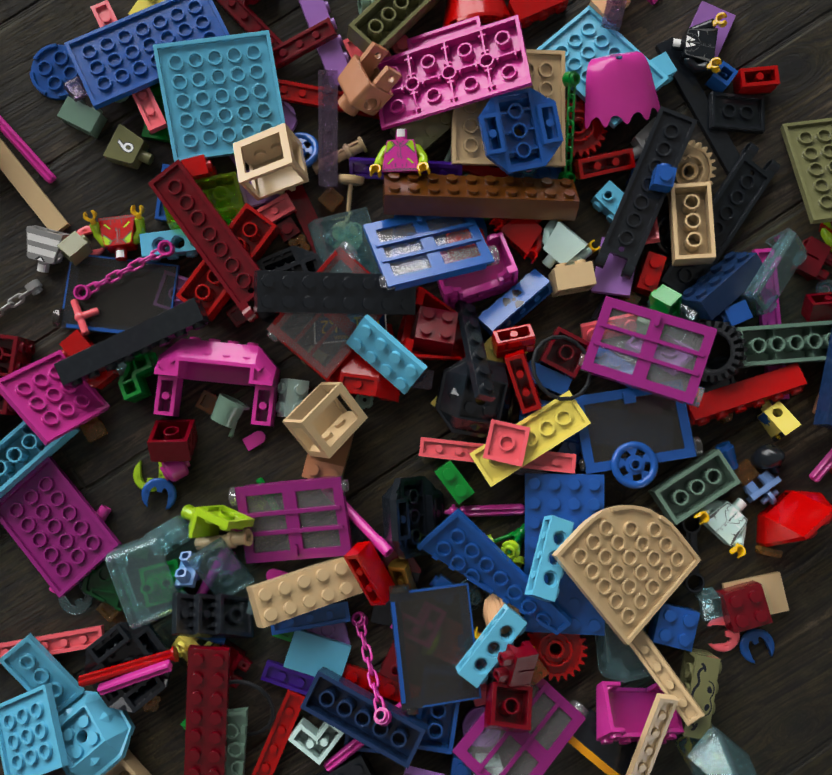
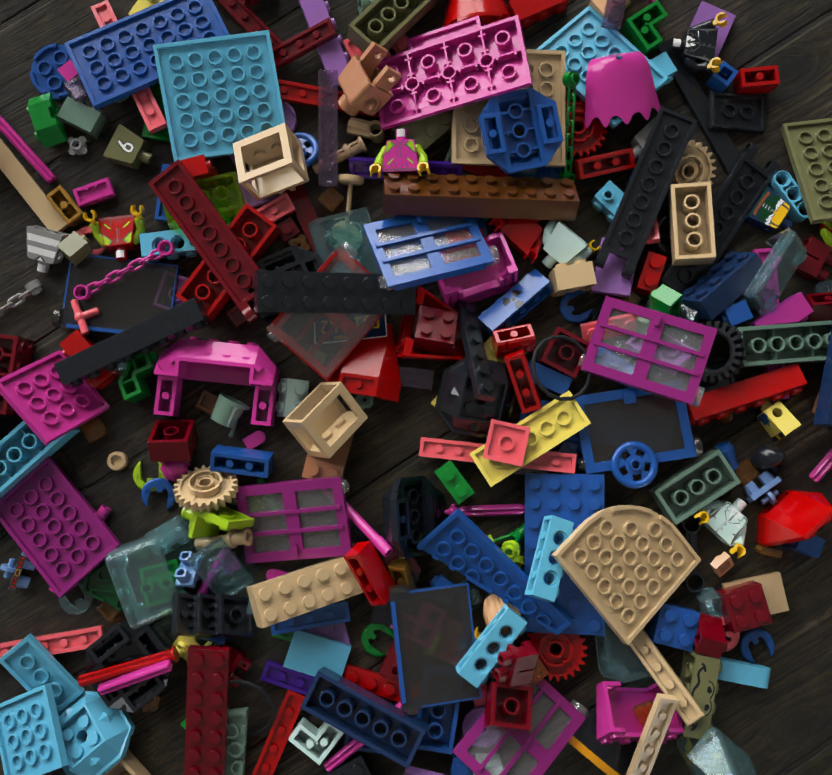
medium azure plate [346,314,427,395] -> none
dark pink piece [351,611,392,726] -> none
blue brick [649,163,677,193] -> none
none -> medium blue hips [0,551,35,590]
none -> green brick [26,92,67,148]
none -> pearl gold brick [45,185,84,227]
none -> dark pink piece [57,60,78,83]
none -> light grey plate [67,136,87,155]
none -> dark pink plate [73,177,116,209]
none -> tan tile [107,451,128,471]
none -> tan gear [173,465,238,513]
none -> blue brick [210,445,274,478]
none -> tan piece [347,117,385,143]
none -> green head [361,622,394,657]
none -> blue head [559,290,593,323]
none -> green brick [621,0,668,57]
none -> clear orange plate [633,699,653,727]
none -> dark red brick [694,613,728,659]
none -> light nougat plate [710,551,734,577]
none -> medium azure beam [718,657,771,689]
none -> torso [744,187,793,233]
none -> dark pink slope [746,292,814,327]
none -> medium azure beam [767,170,809,223]
none -> blue brick [781,536,825,558]

